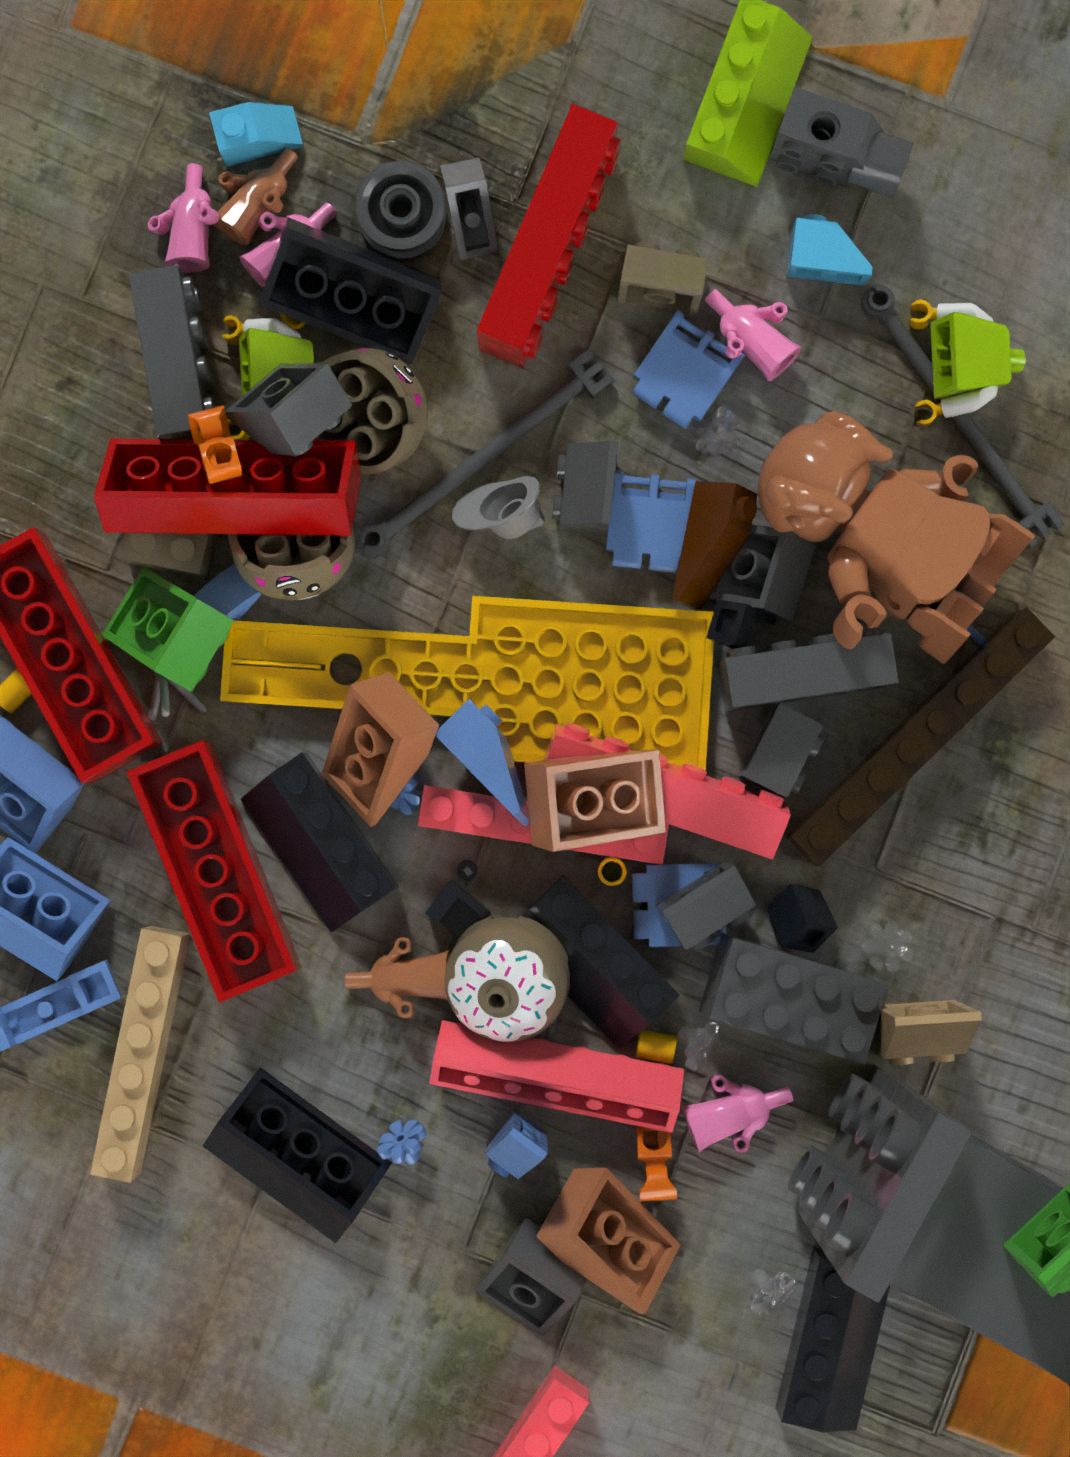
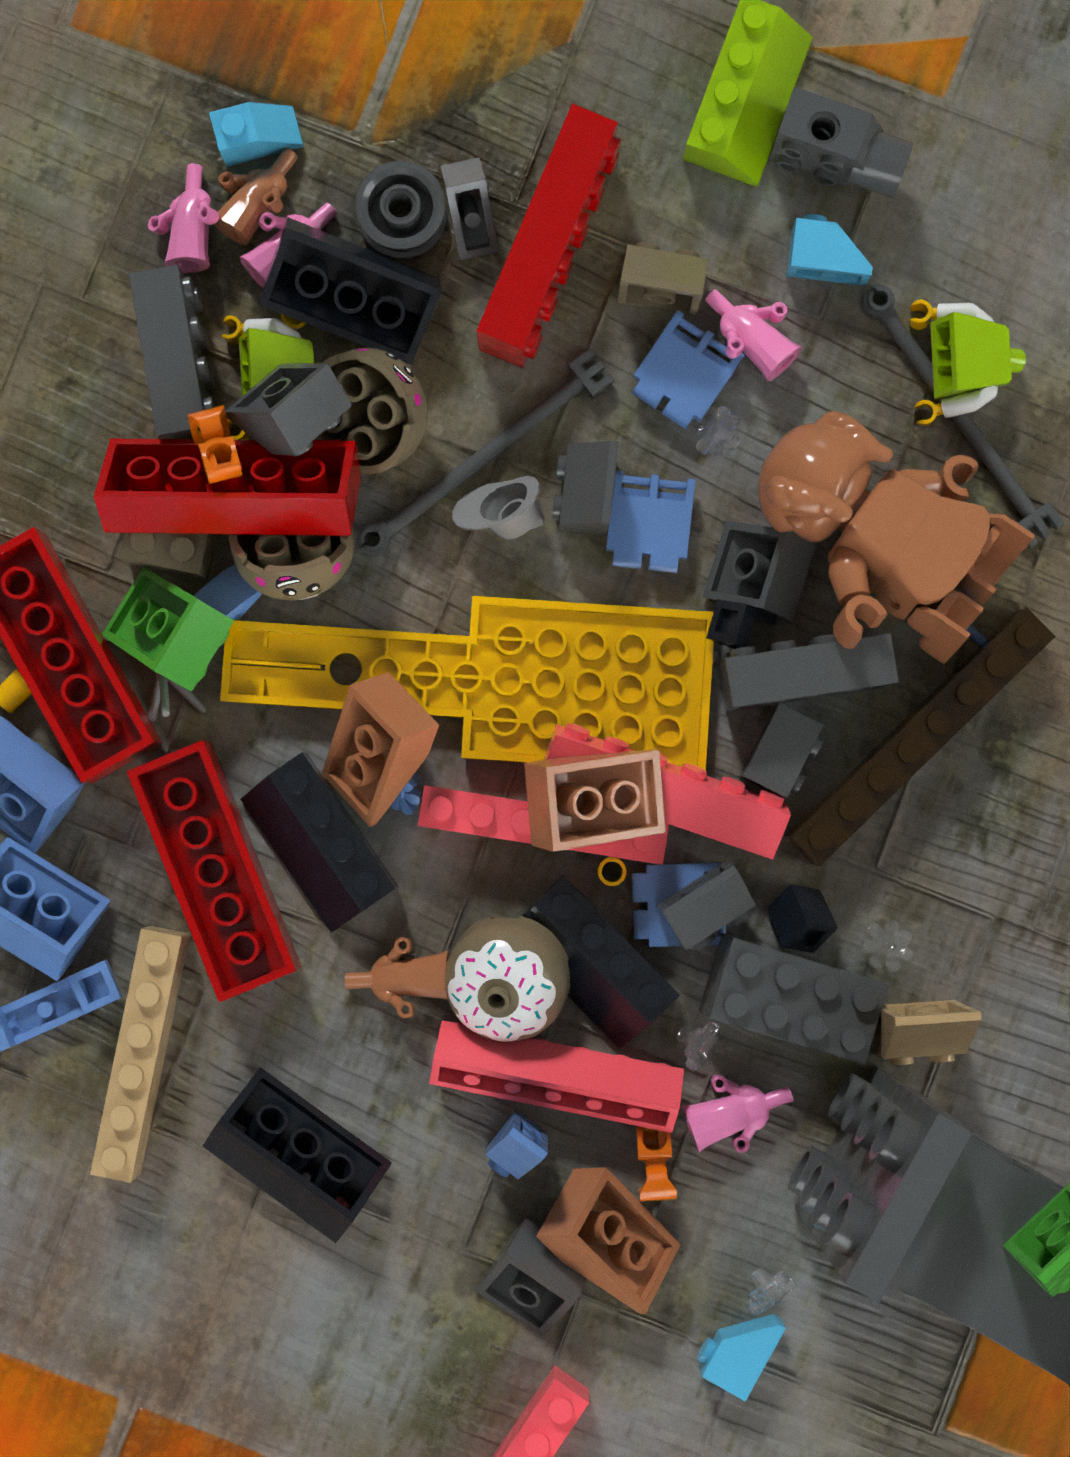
medium blue plant [377,1120,427,1164] -> none
black panel [425,880,490,938] -> none
medium blue slope [435,699,530,828] -> none
black piece [457,860,477,880] -> none
yellow hinge [635,1030,677,1065] -> none
reddish brown slope [672,481,758,610] -> none
black slope [775,1247,890,1433] -> none
none -> medium azure slope [697,1314,786,1402]

